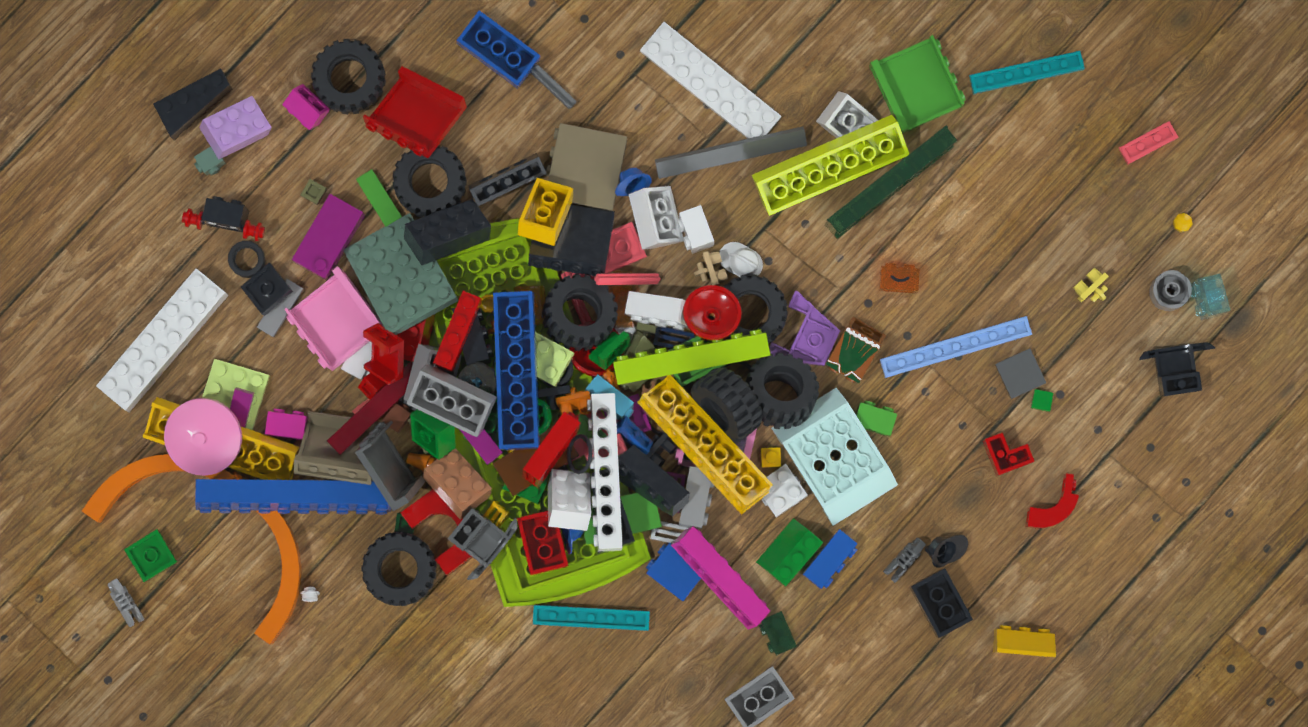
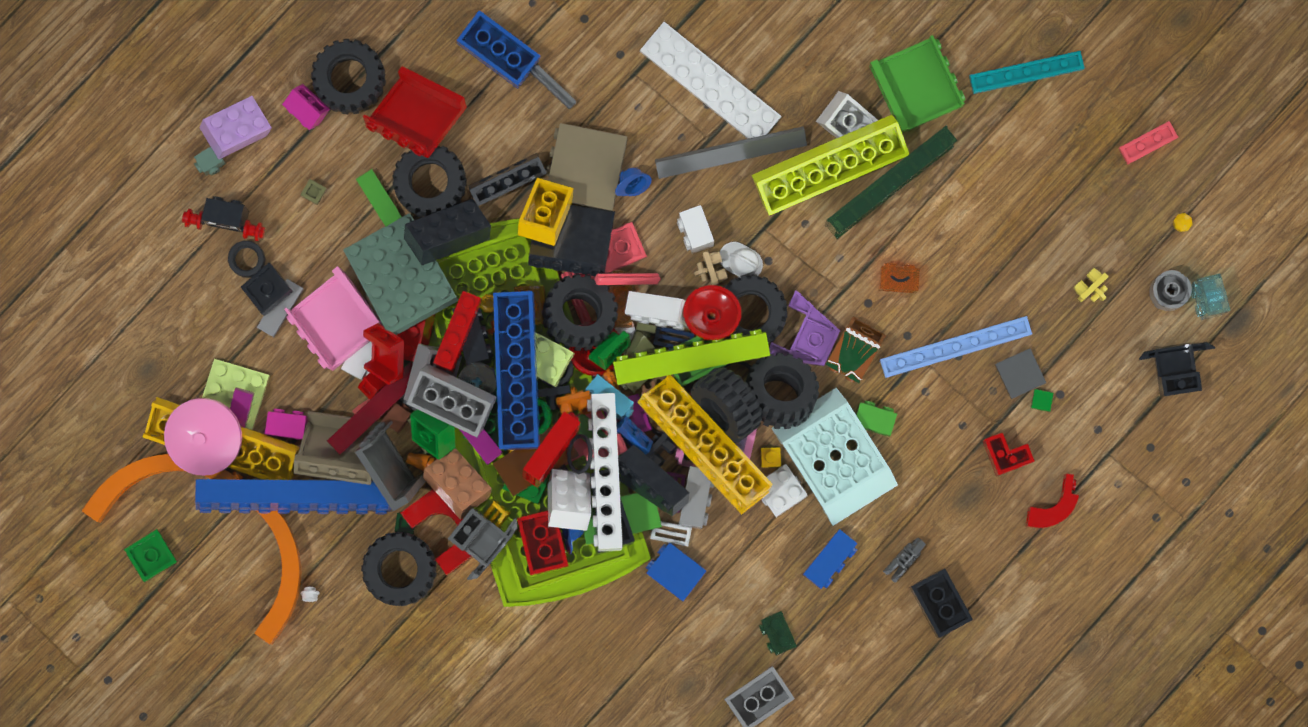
white brick [96,269,228,412] -> none
light grey hinge [108,578,144,627] -> none
black wedge [153,68,233,140] -> none
magenta brick [291,194,365,281] -> none
teal plate [533,605,650,631] -> none
white slope [629,186,684,250] -> none
dark pink brick [671,526,770,630] -> none
green slope [756,518,823,587] -> none
black piece [925,535,968,568] -> none
yellow slope [993,625,1056,657] -> none

